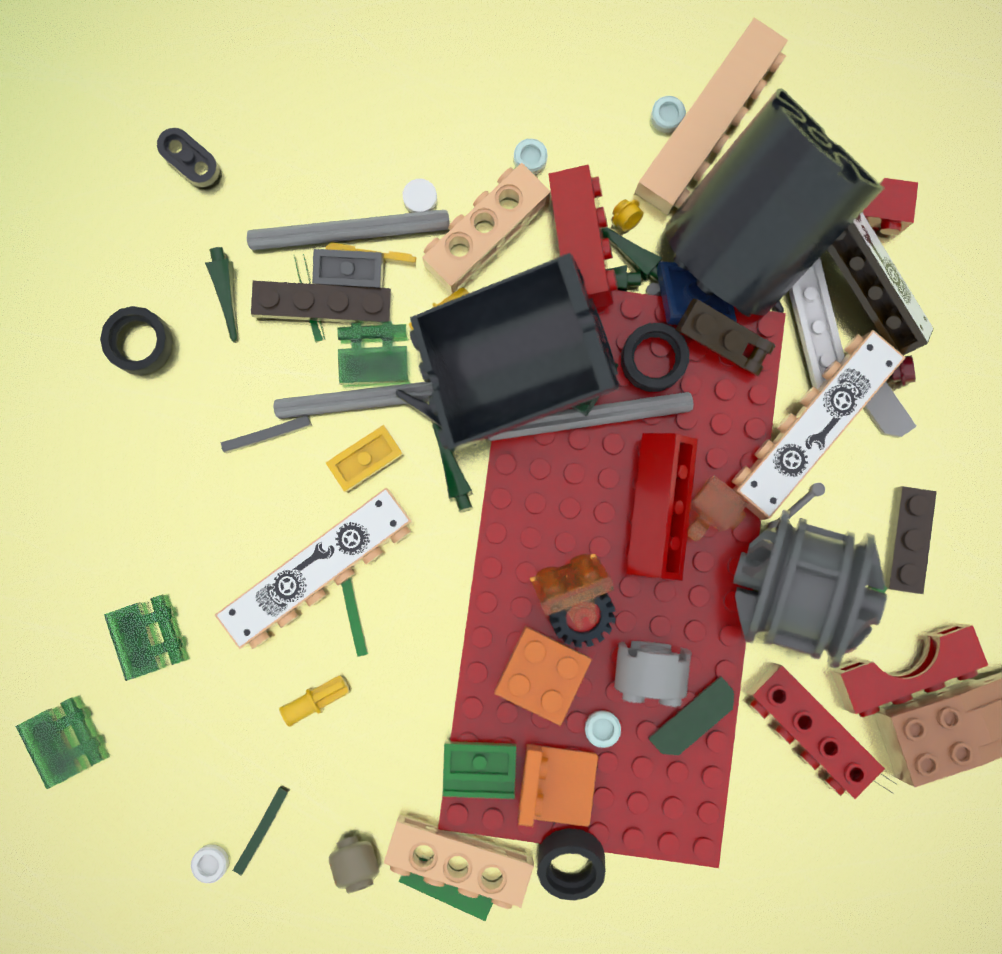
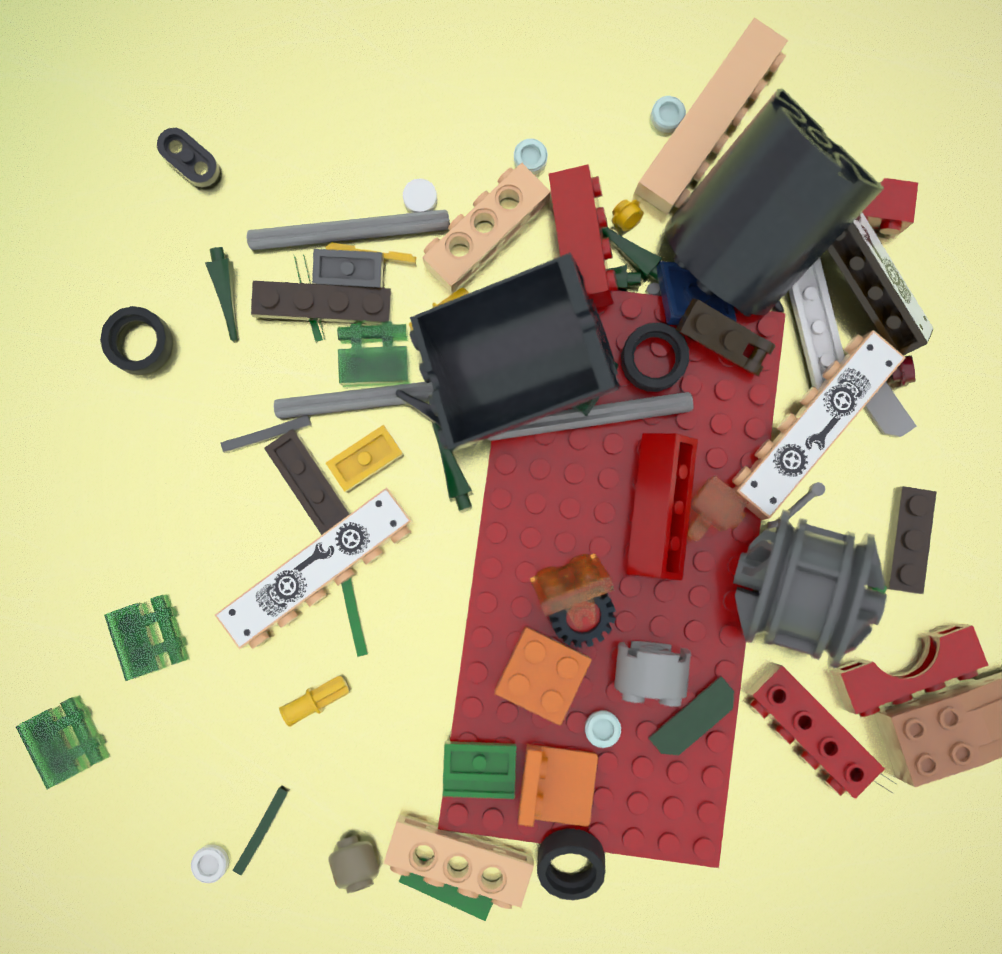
none -> dark brown plate [264,429,350,535]

